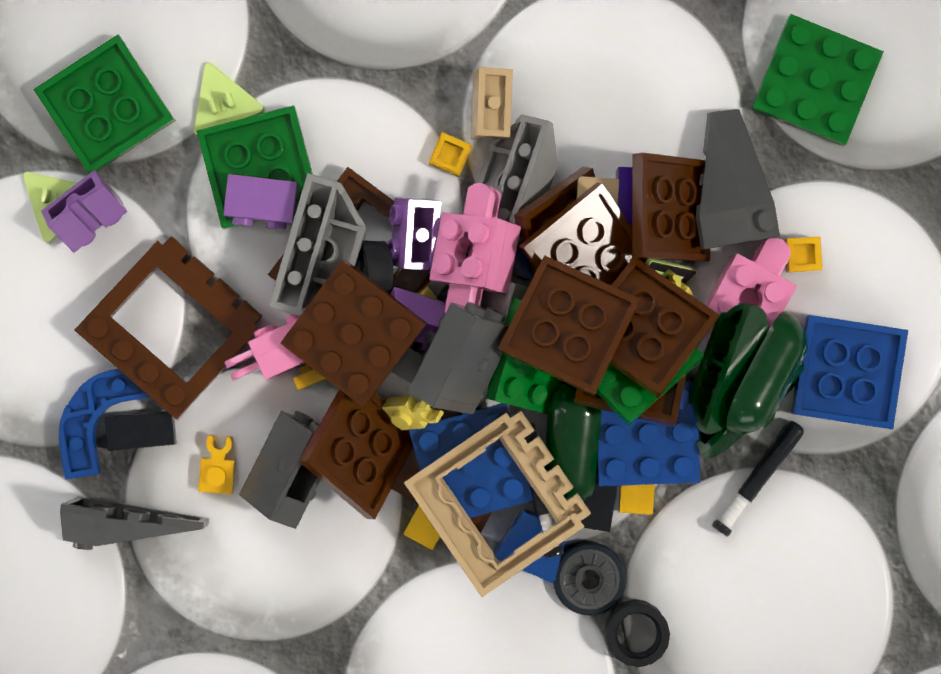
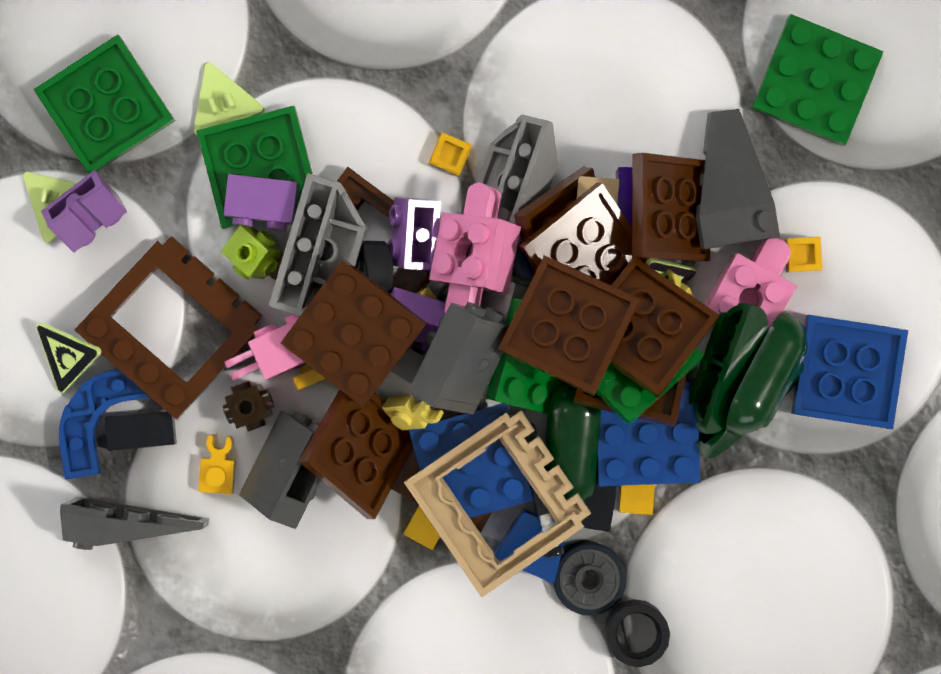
tan panel [471,67,513,140] -> none
black piece [712,421,804,537] -> none
none -> black piece [36,323,101,393]
none -> lime brick [221,225,283,279]
none -> dark brown brick [223,381,275,432]

